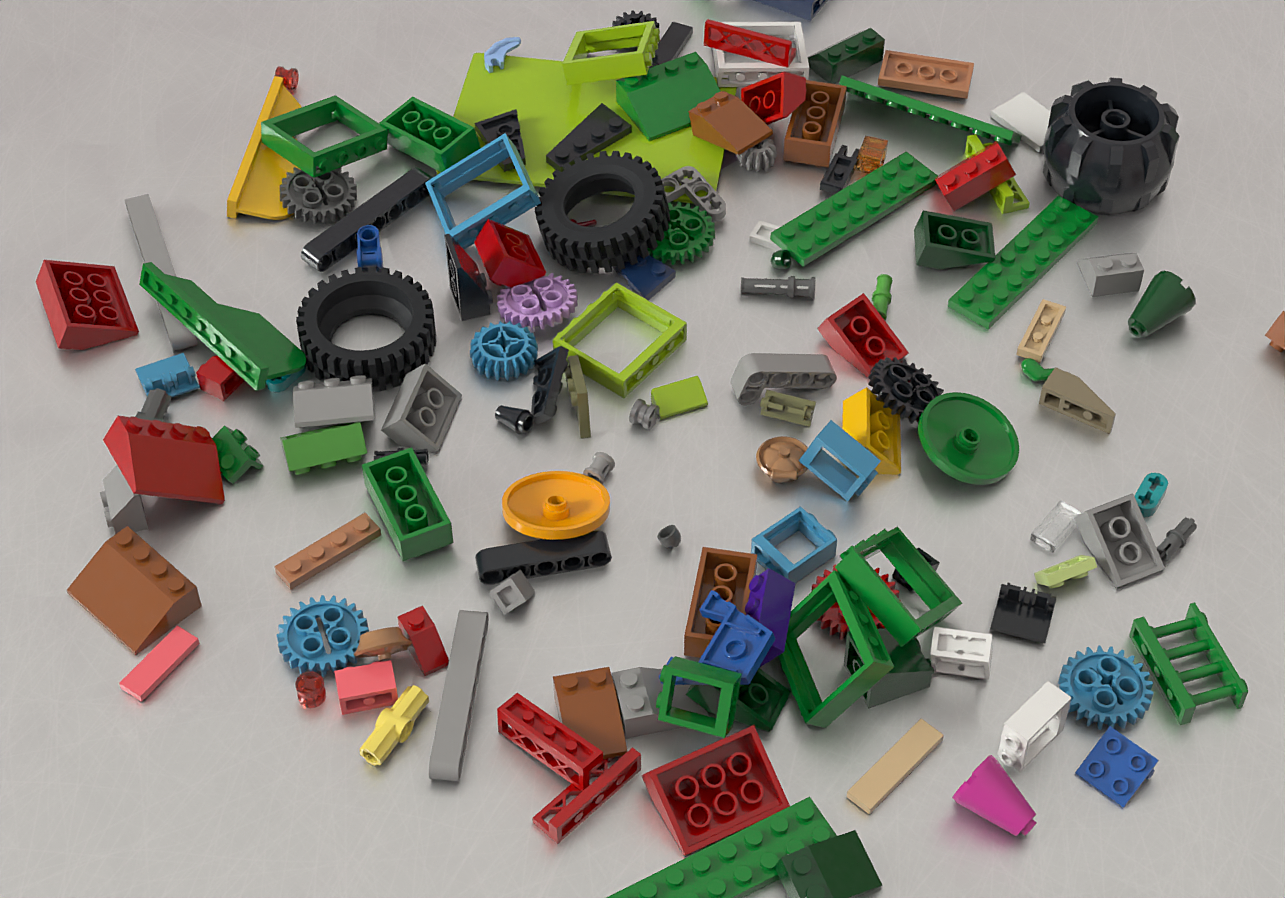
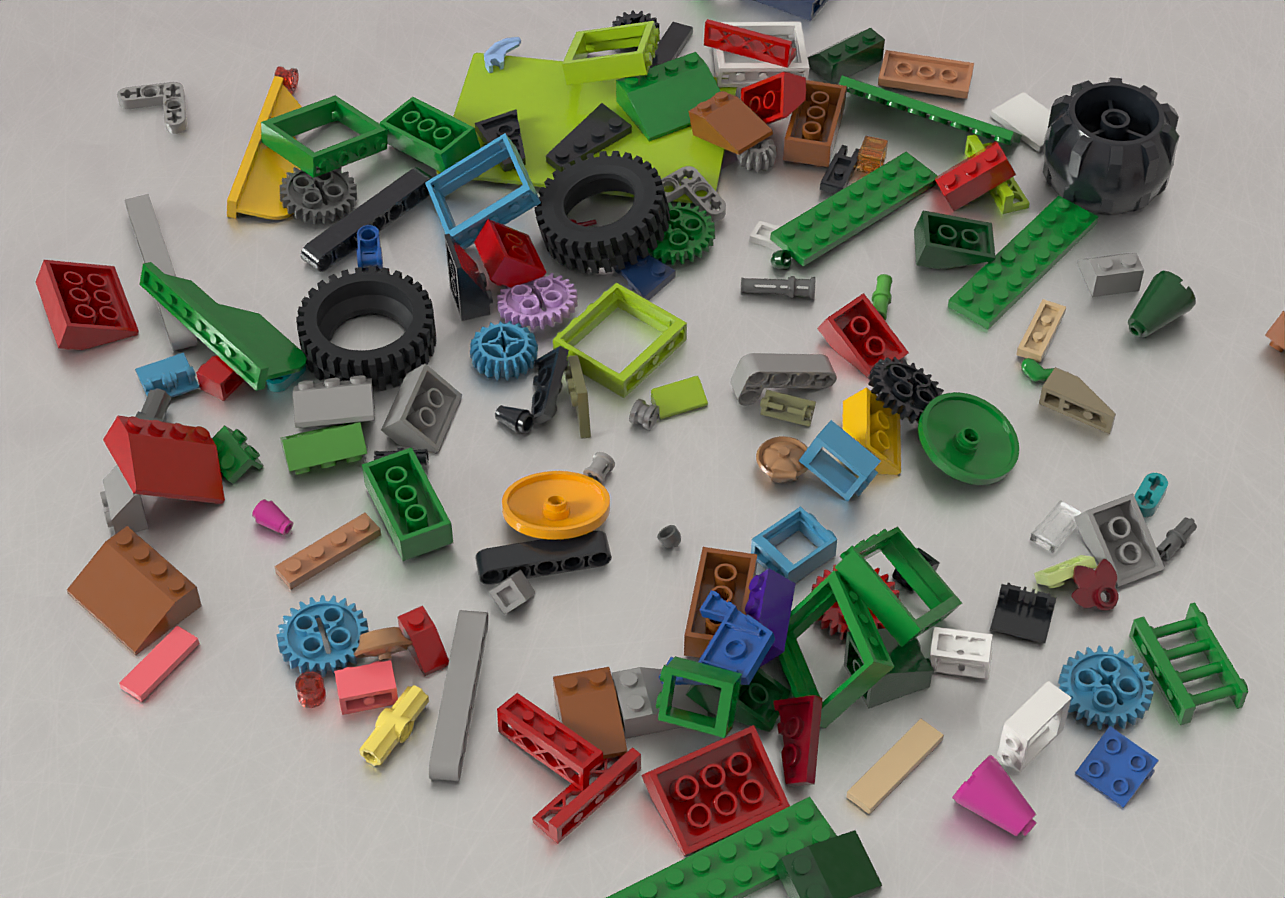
none -> light grey beam [117,82,187,134]
none -> dark pink cone [252,499,294,535]
none -> dark red wing [774,695,823,786]
none -> dark red plate [1071,559,1119,611]

